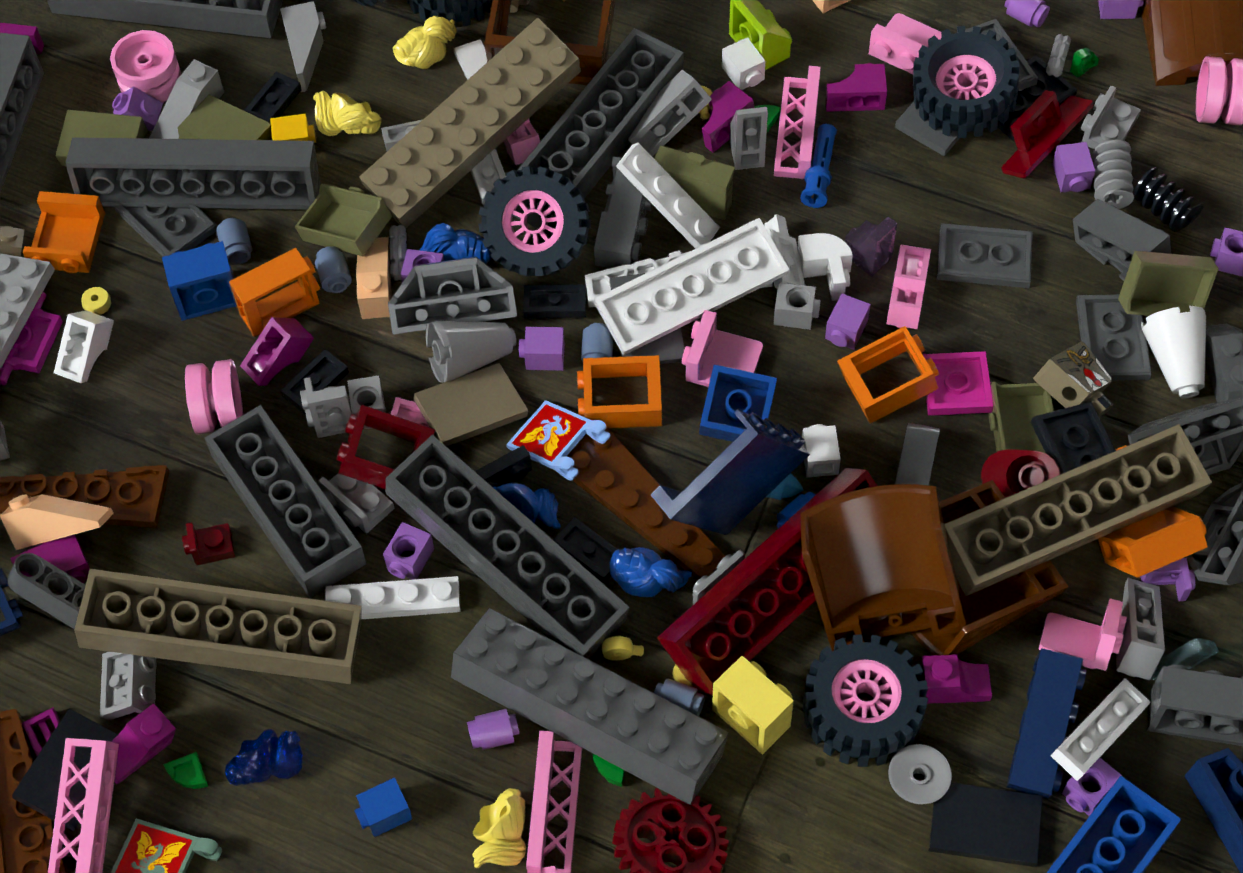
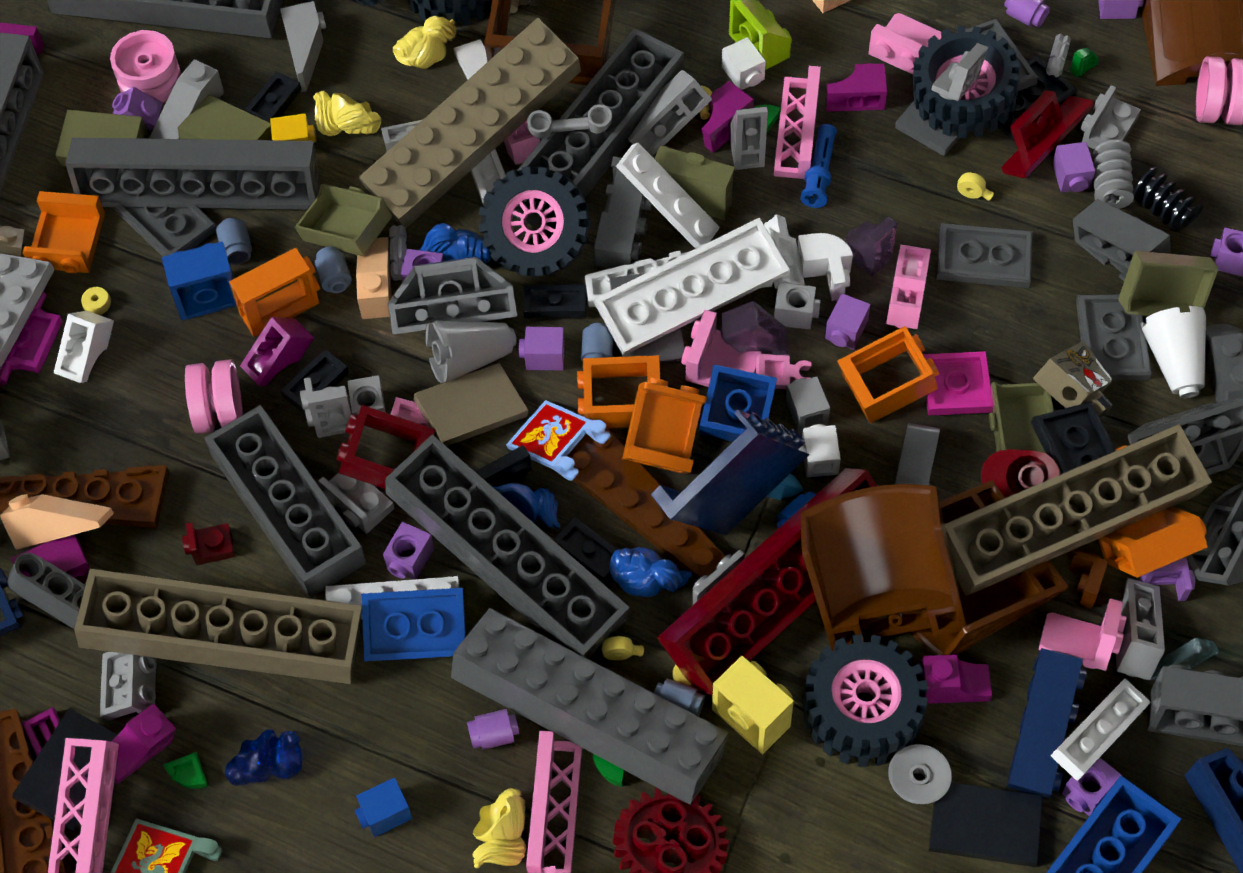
none -> blue plate [361,588,466,662]
none -> light grey bar [527,104,612,139]
none -> orange panel [622,378,707,474]
none -> clear purple arch [720,301,789,355]
none -> bright pink plate [756,354,811,390]
none -> light grey brick [786,377,830,432]
none -> light grey bracket [931,43,989,101]
none -> light yellow piece [957,172,994,201]
none -> reddish brown bracket [1069,551,1108,609]

